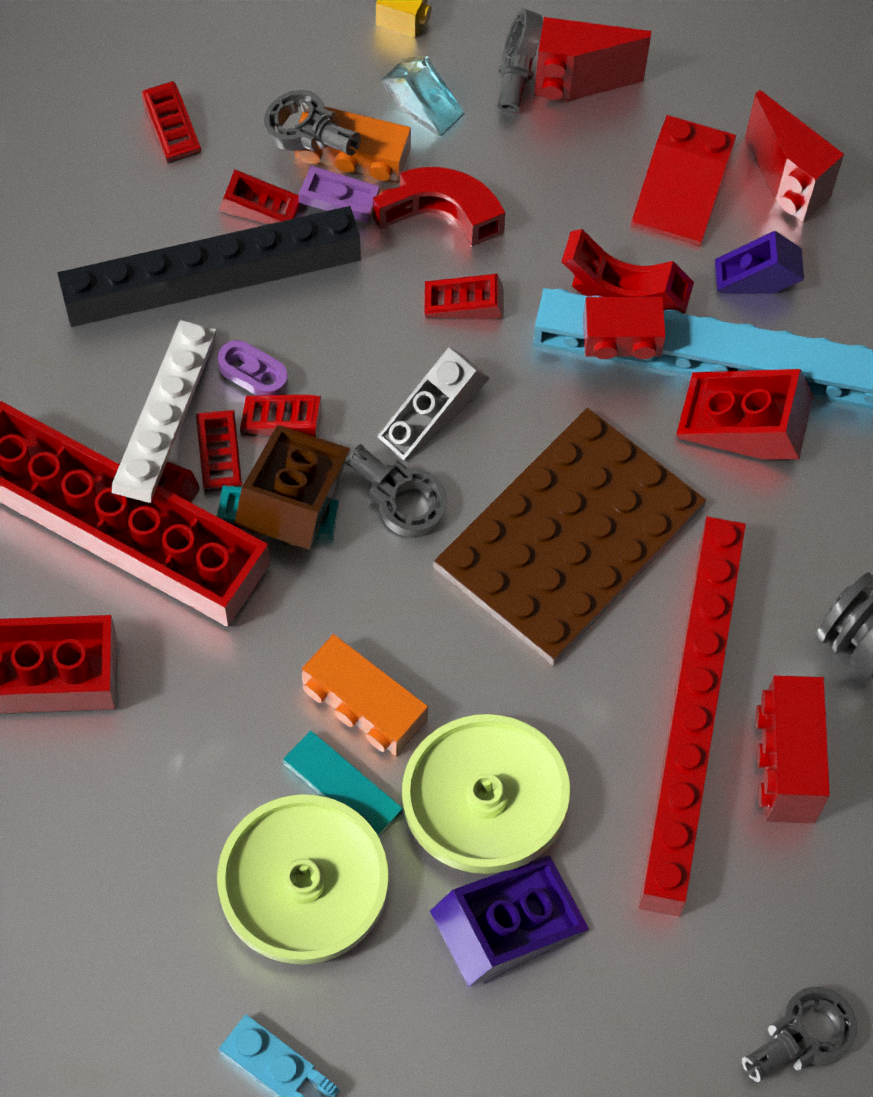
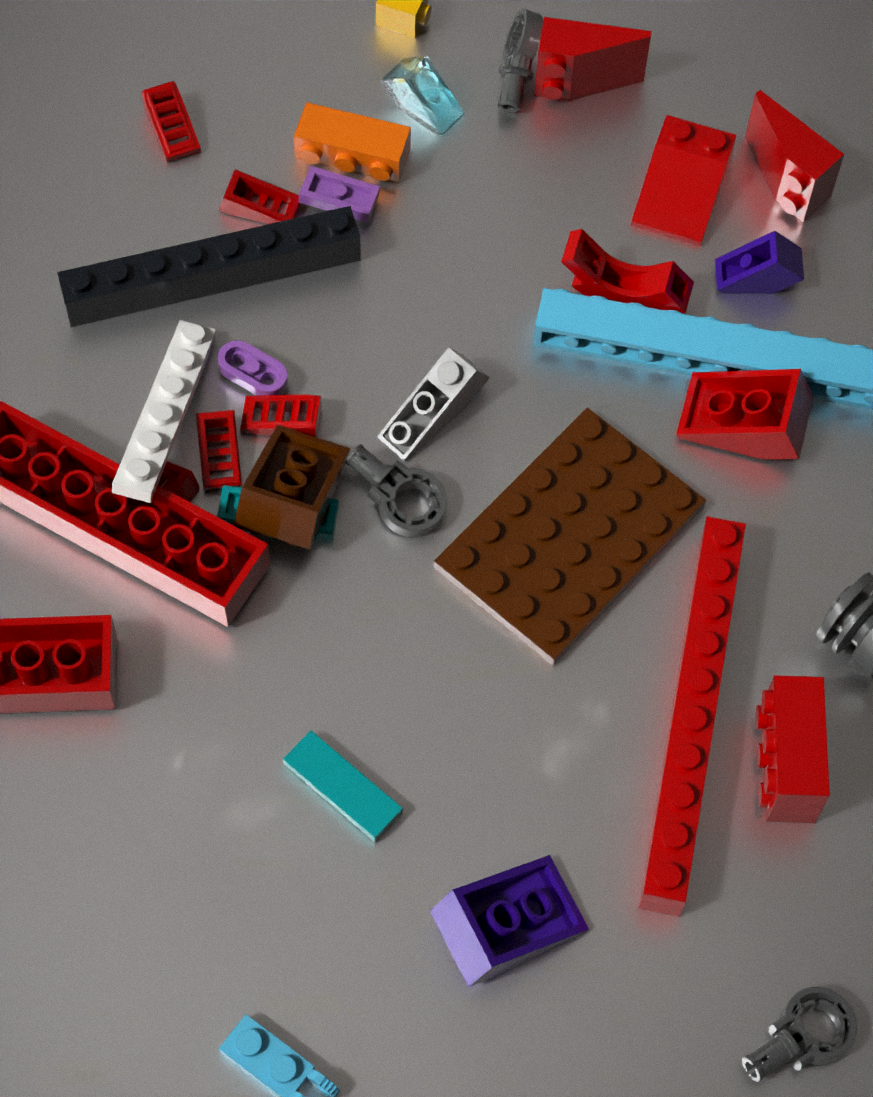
yellowish green dish [217,794,388,964] -> none
dark grey pin [264,90,361,156] -> none
orange brick [301,634,428,757] -> none
red arch [373,167,506,246] -> none
yellowish green dish [402,714,570,874] -> none
red slope [424,273,504,319] -> none
red brick [583,297,665,359] -> none

